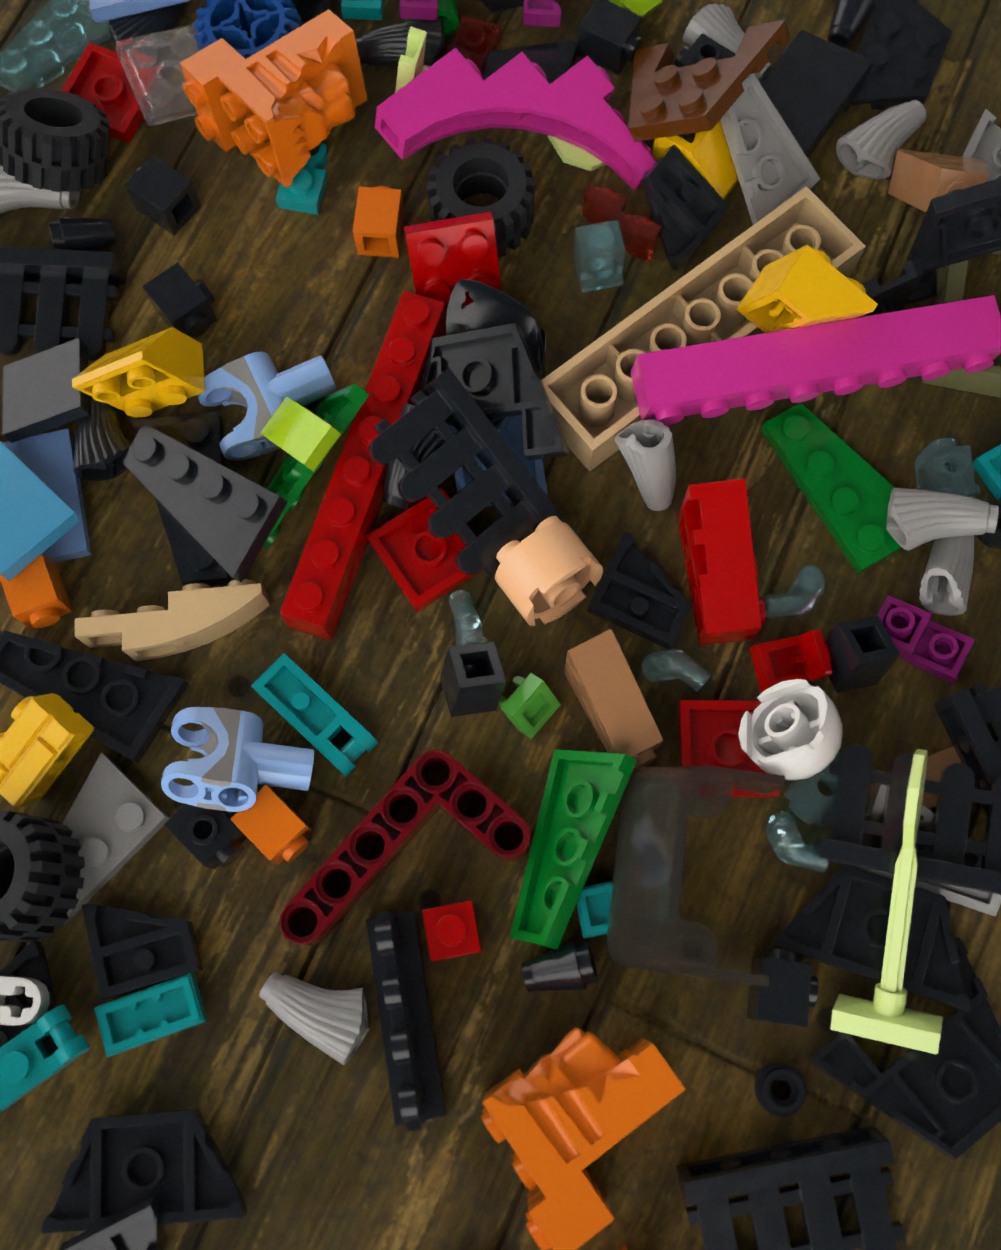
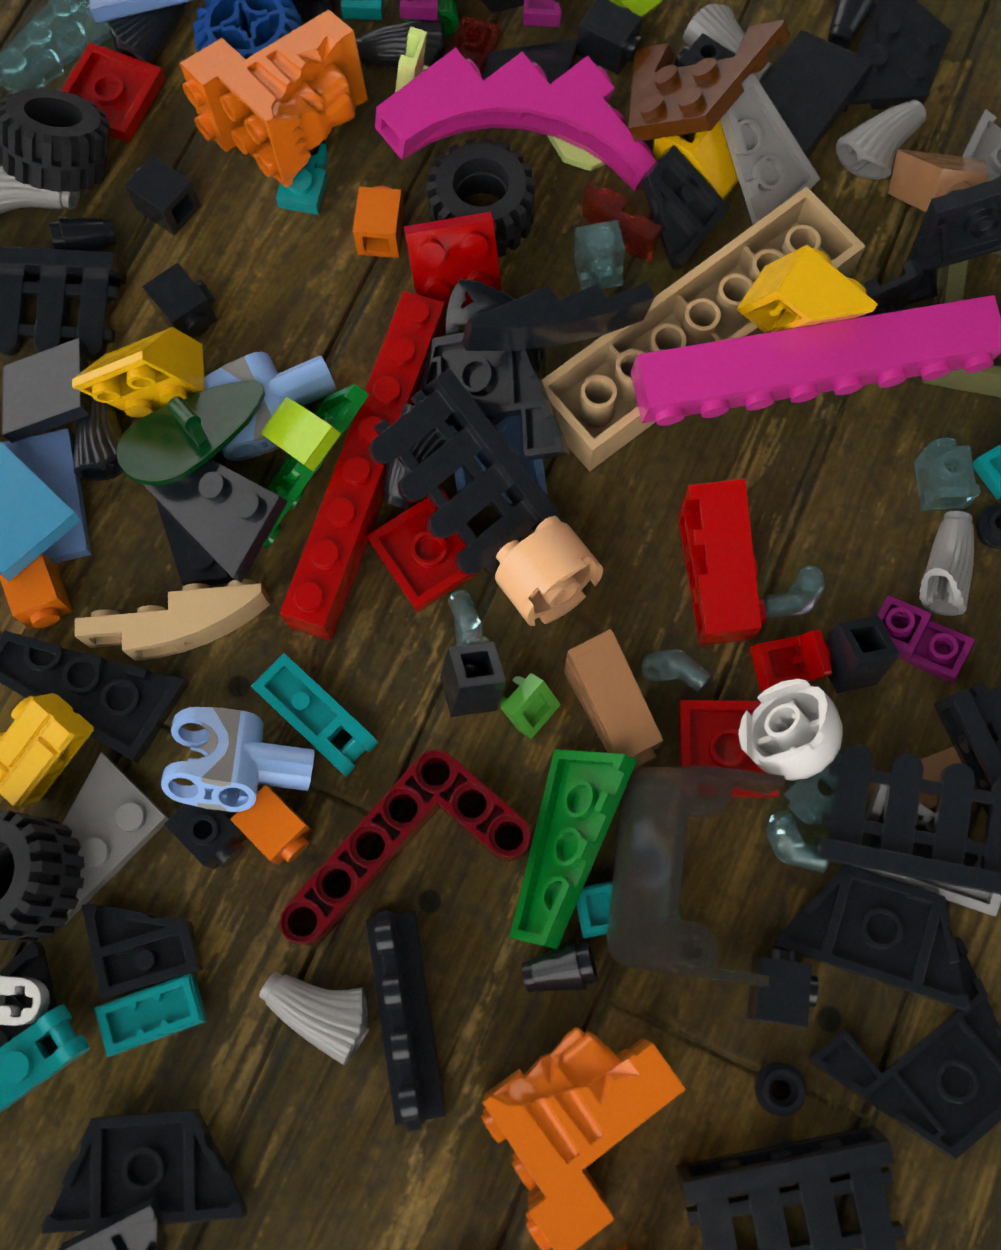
clear plate [116,24,204,127] -> none
red brick [422,900,482,962] -> none
black wing [587,531,692,650] -> none
light grey piece [614,419,676,511] -> none
green wing [761,403,903,575] -> none
yellowish green piece [830,749,943,1055] -> none
light grey piece [886,488,999,551] -> none
none -> dark green shield [117,381,265,486]
none -> black slope [462,282,655,351]

